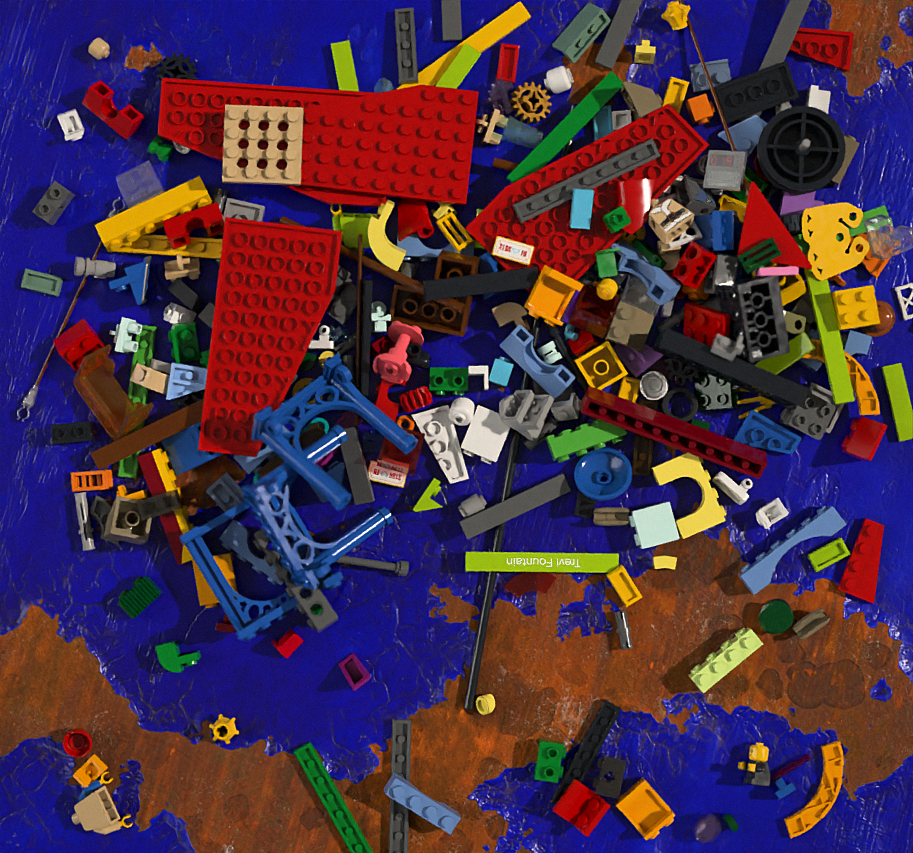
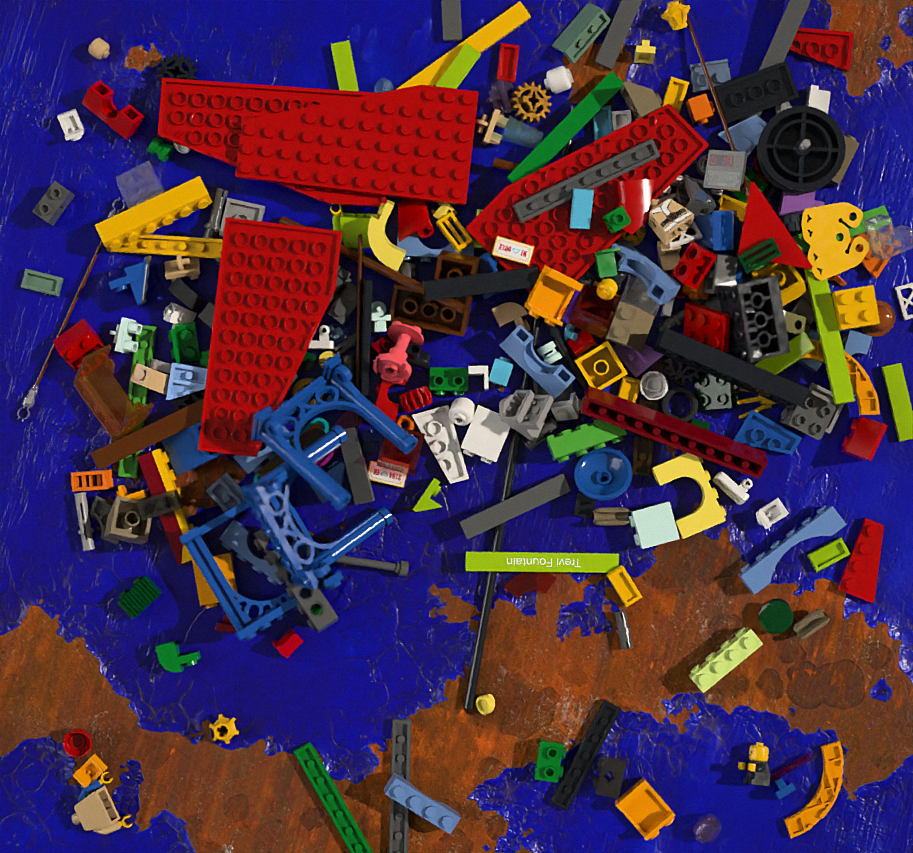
black brick [51,421,96,444] -> none
light grey axle [74,256,116,279] -> none
red arch [162,202,225,250] -> none
tan piece [222,105,304,186] -> none
magenta slope [338,653,371,691] -> none
dark grey tile [394,8,419,85] -> none
light grey brick [458,493,487,518] -> none
red bracket [552,779,611,837] -> none
dark green tile [632,237,667,269] -> none
light yellow piece [652,555,677,570] -> none
light grey bracket [711,334,744,361] -> none
dark green tile [722,813,739,833] -> none
bright pink tile [755,267,799,276] -> none

